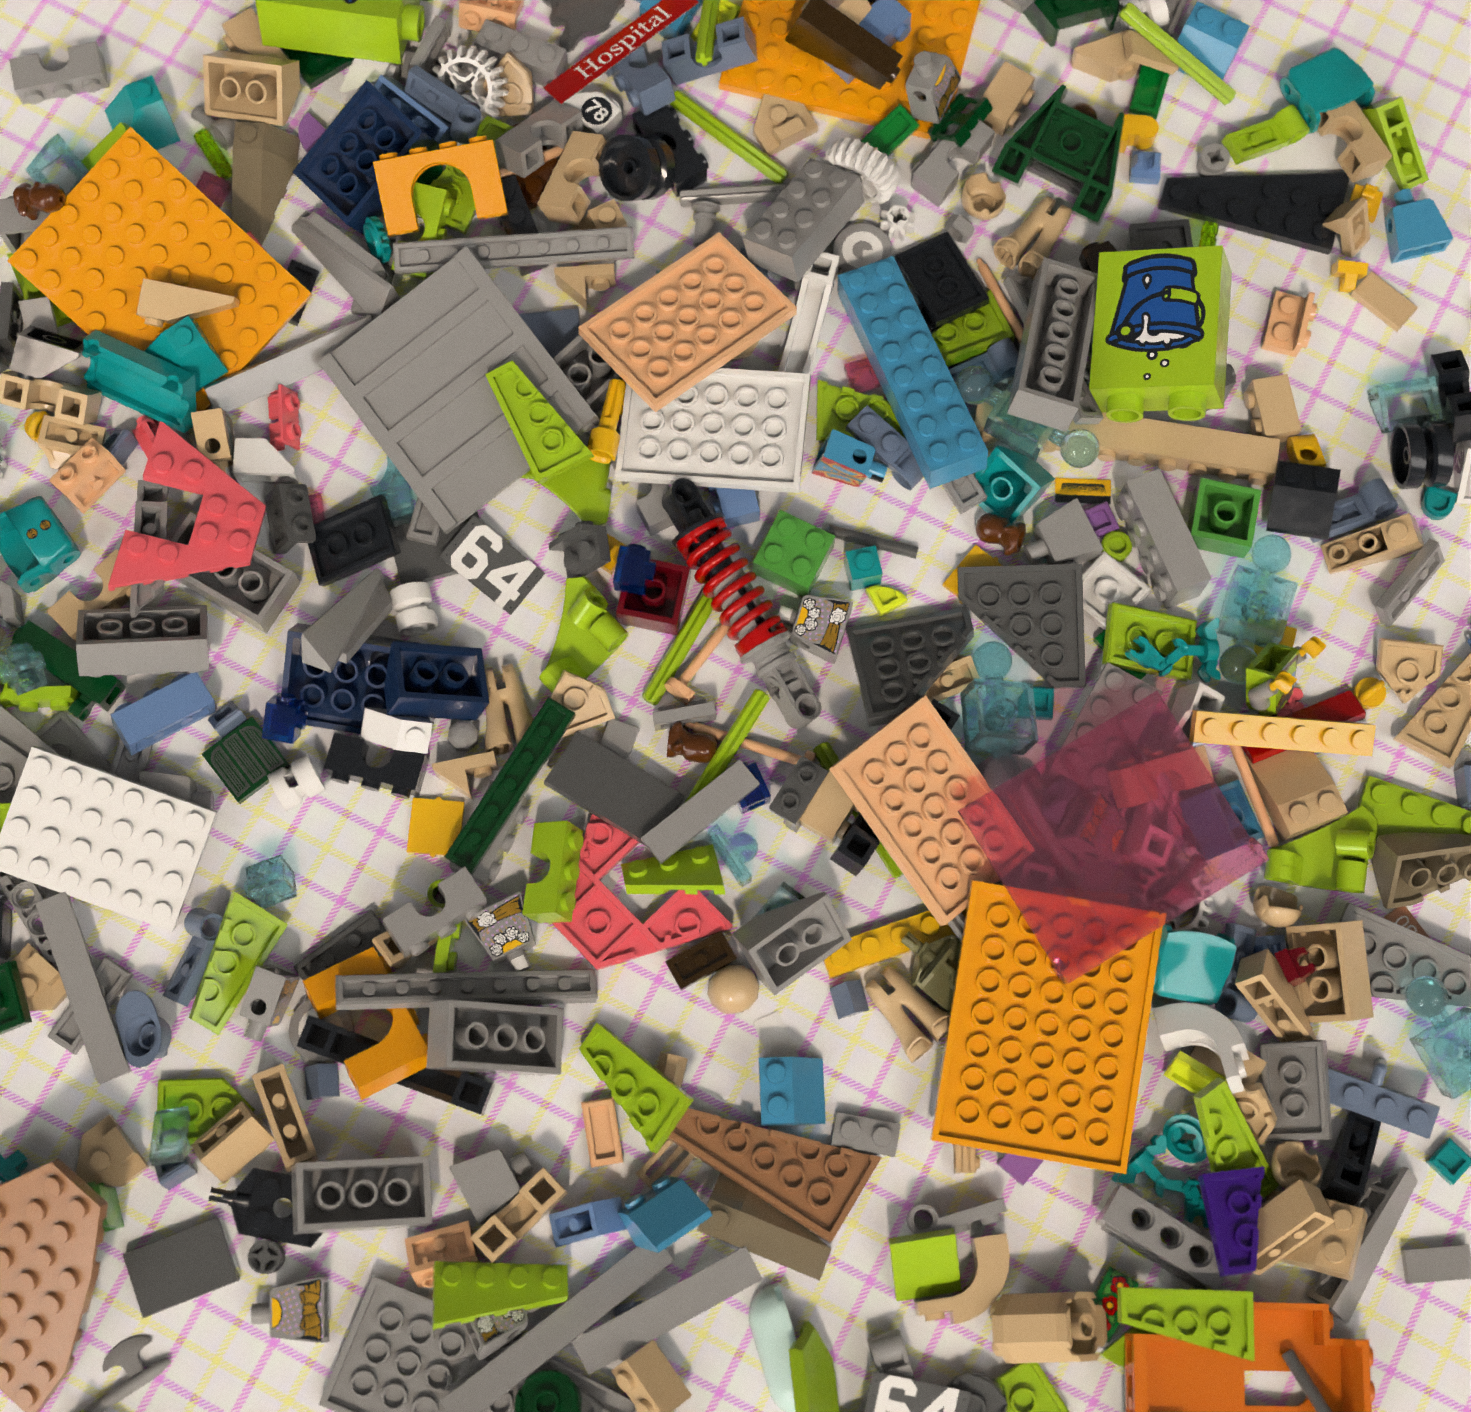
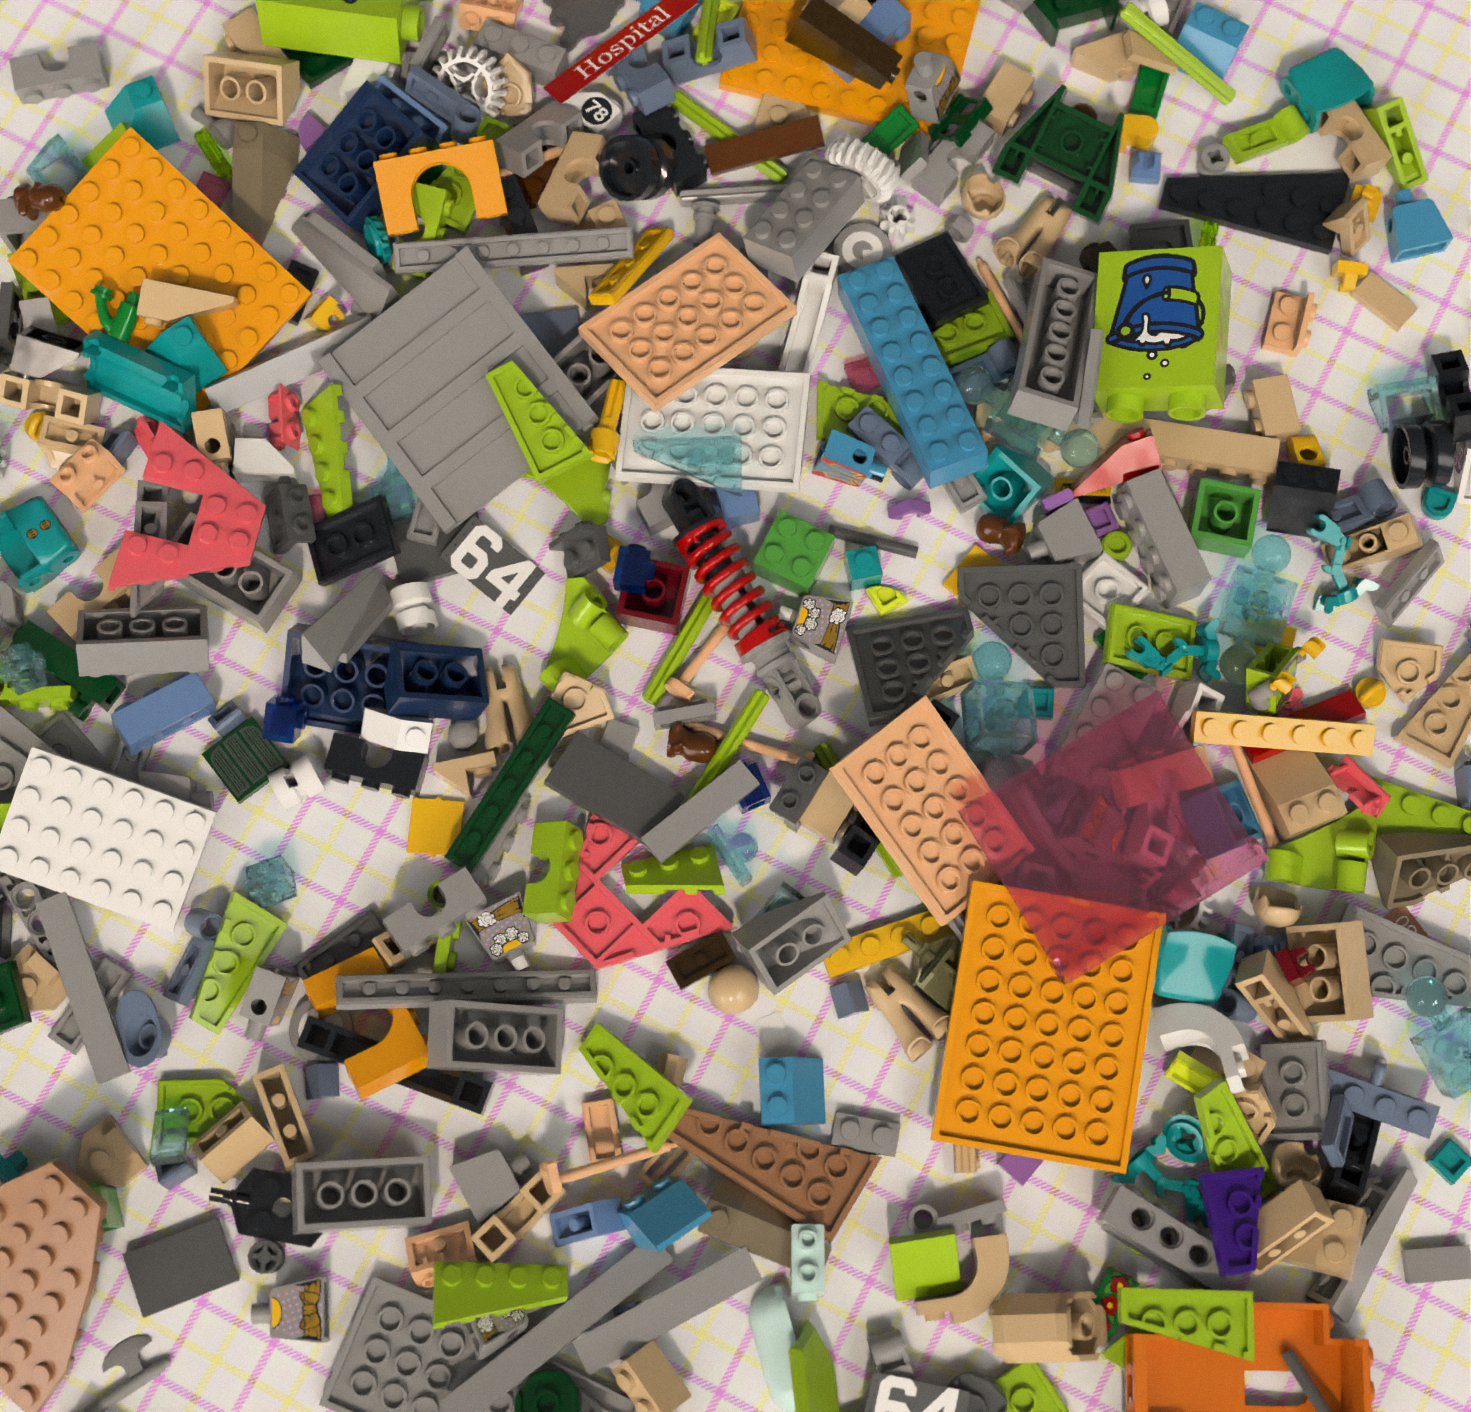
none -> green plant [90,284,140,343]
none -> lime wing [301,384,353,518]
none -> yellow tile [303,295,344,333]
none -> light nougat piece [539,1140,678,1195]
none -> yellow tile [588,227,675,305]
none -> clear light blue wing [633,436,742,496]
none -> reddish brown tile [704,115,825,176]
none -> light aqua bracket [790,1224,825,1302]
none -> medium lavender tile [887,498,931,520]
none -> light grey tile [900,130,929,183]
none -> medium lavender tile [1040,487,1074,516]
none -> slope [1071,427,1163,498]
none -> light grey tile [1078,328,1103,429]
none -> teal piece [1305,513,1379,614]
none -> sand blue tile [1321,1094,1355,1167]
none -> coral hinge [1327,755,1391,818]

